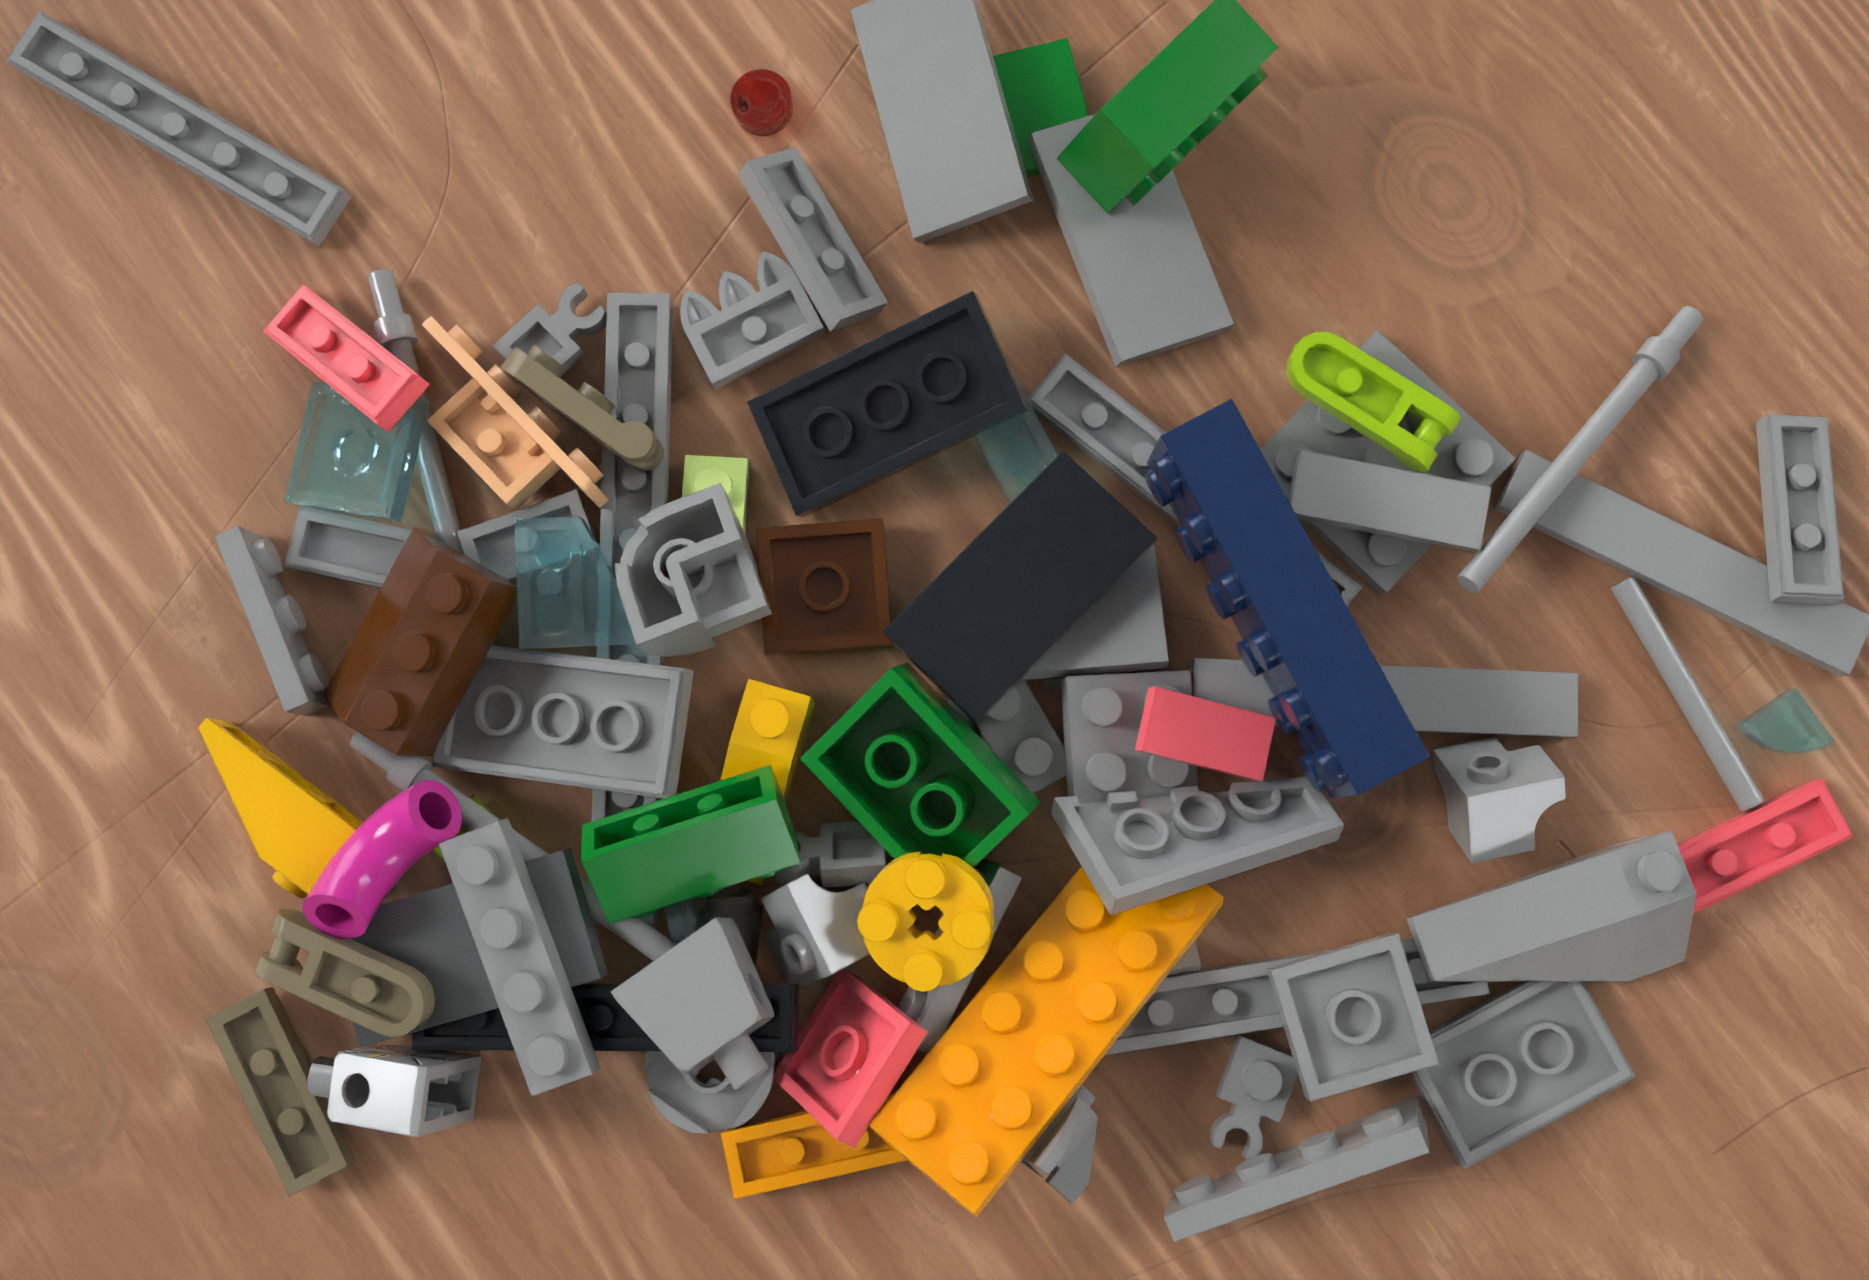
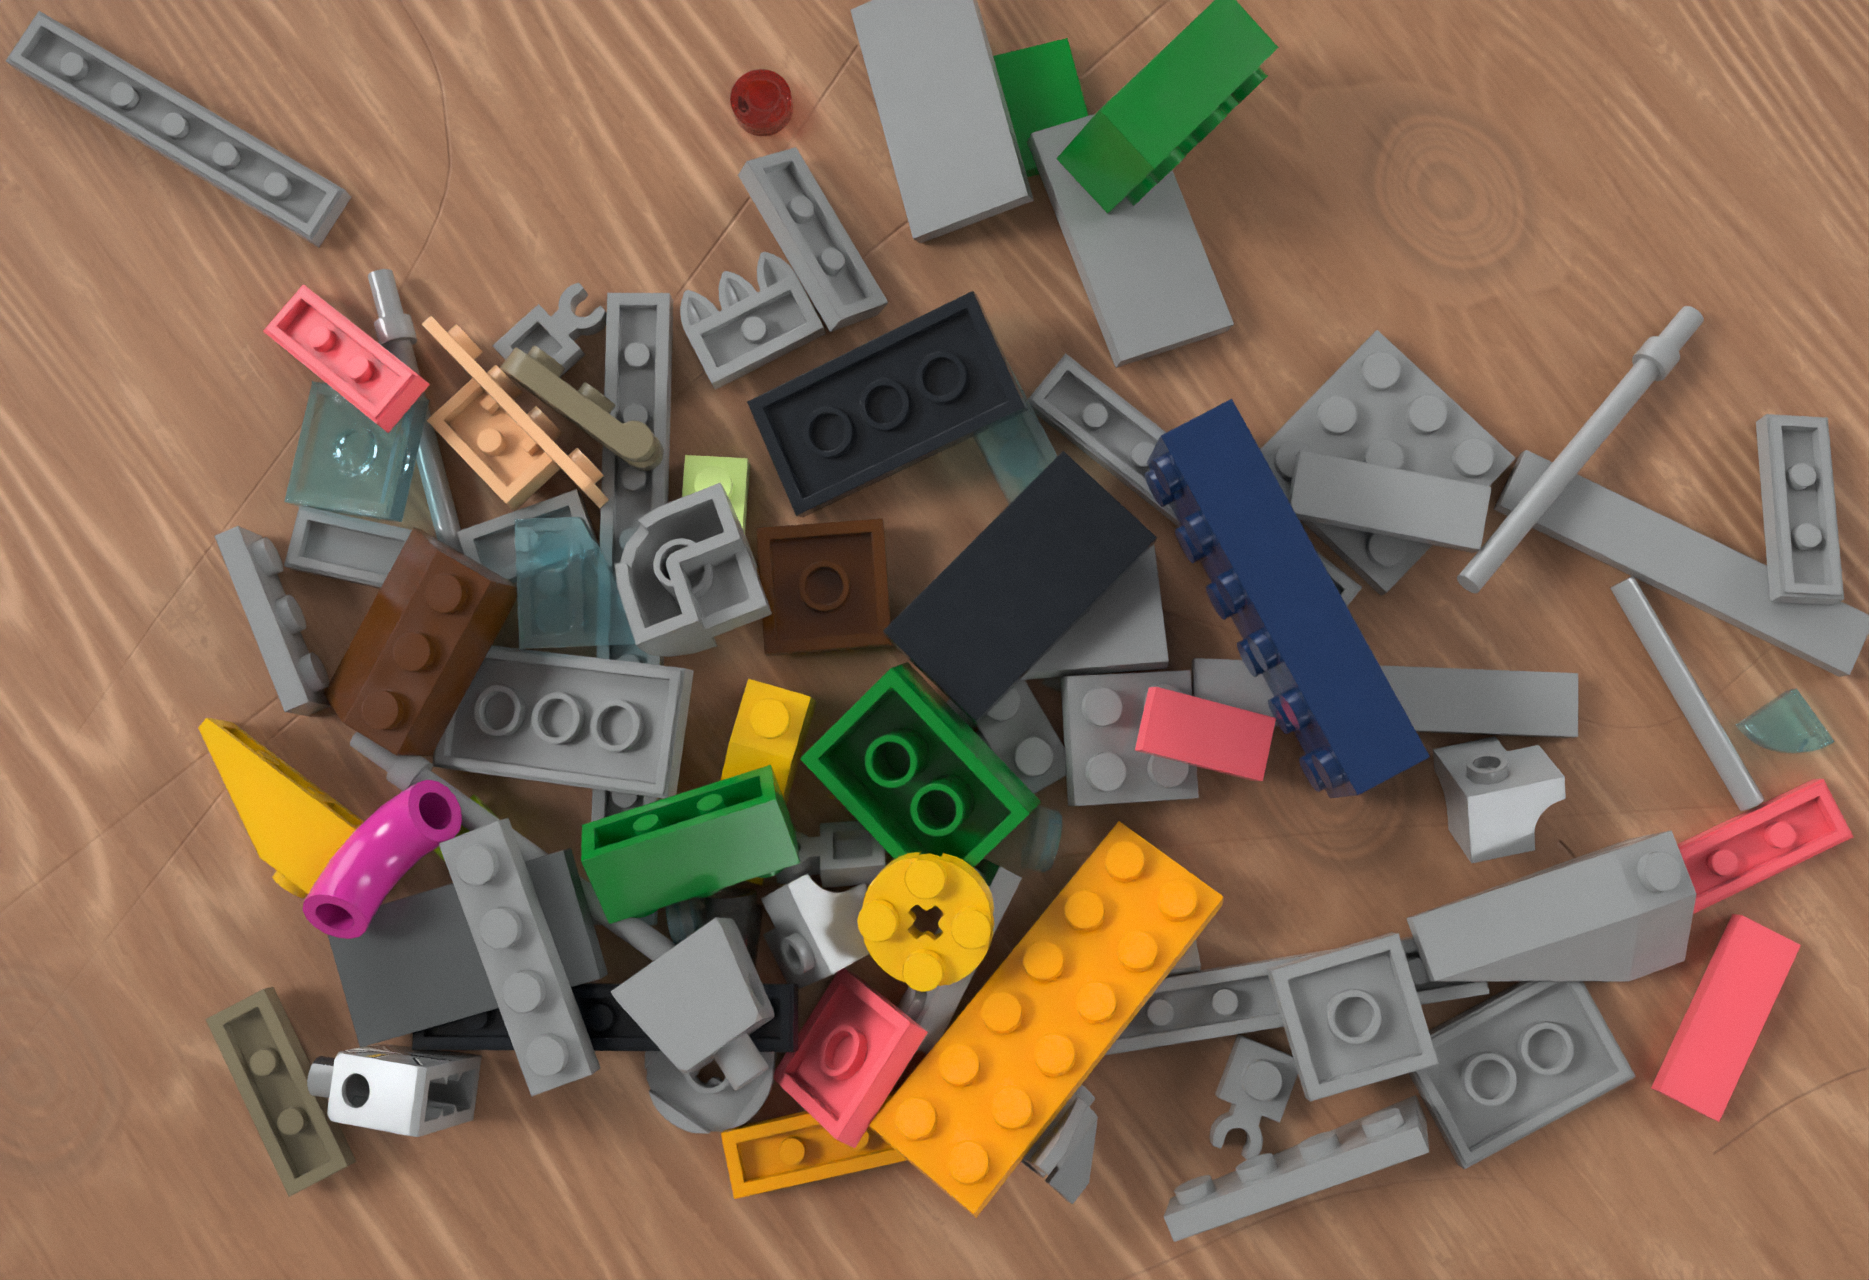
dark tan plate [255,909,435,1037] -> none
light grey wing [1051,777,1344,915] -> none
lime plate [1286,332,1461,473] -> none
none -> clear light blue tile [1021,806,1062,873]
none -> coral tile [1651,914,1801,1122]

